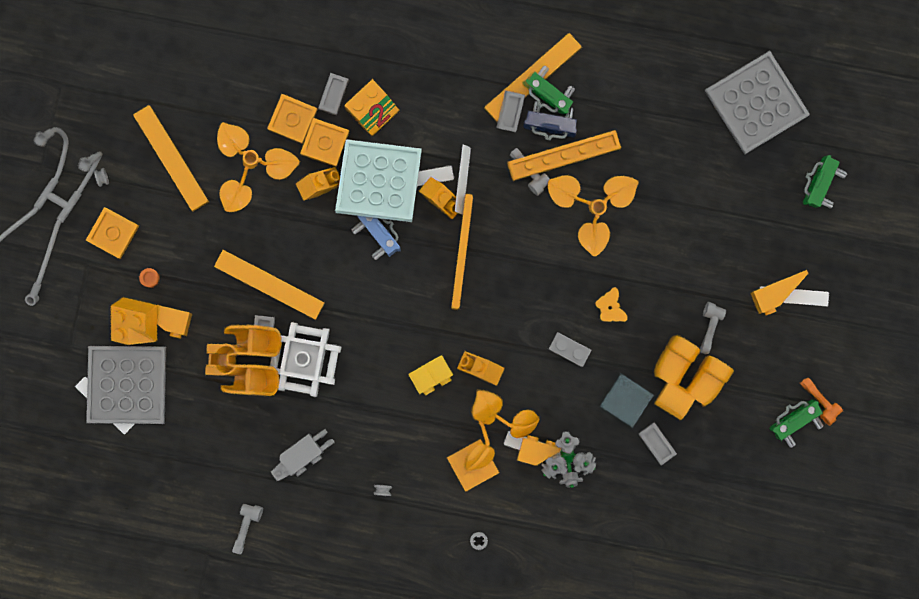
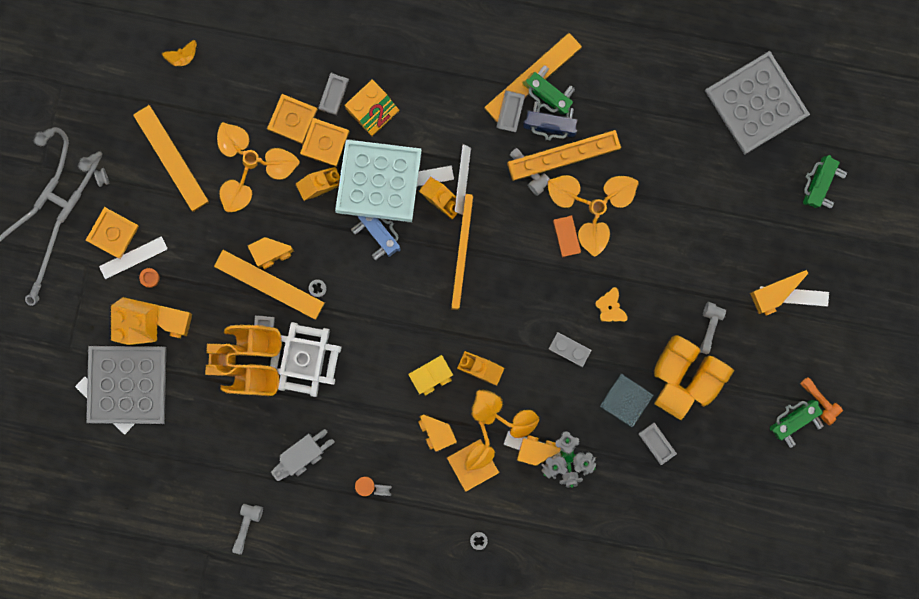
none -> white sticker [100,237,167,279]
none -> light orange animal [162,40,197,66]
none -> light orange slope [248,237,294,269]
none -> light grey bush [309,280,326,297]
none -> orange tile [355,477,375,496]
none -> light orange slope [418,415,456,452]
none -> orange tile [553,216,581,257]

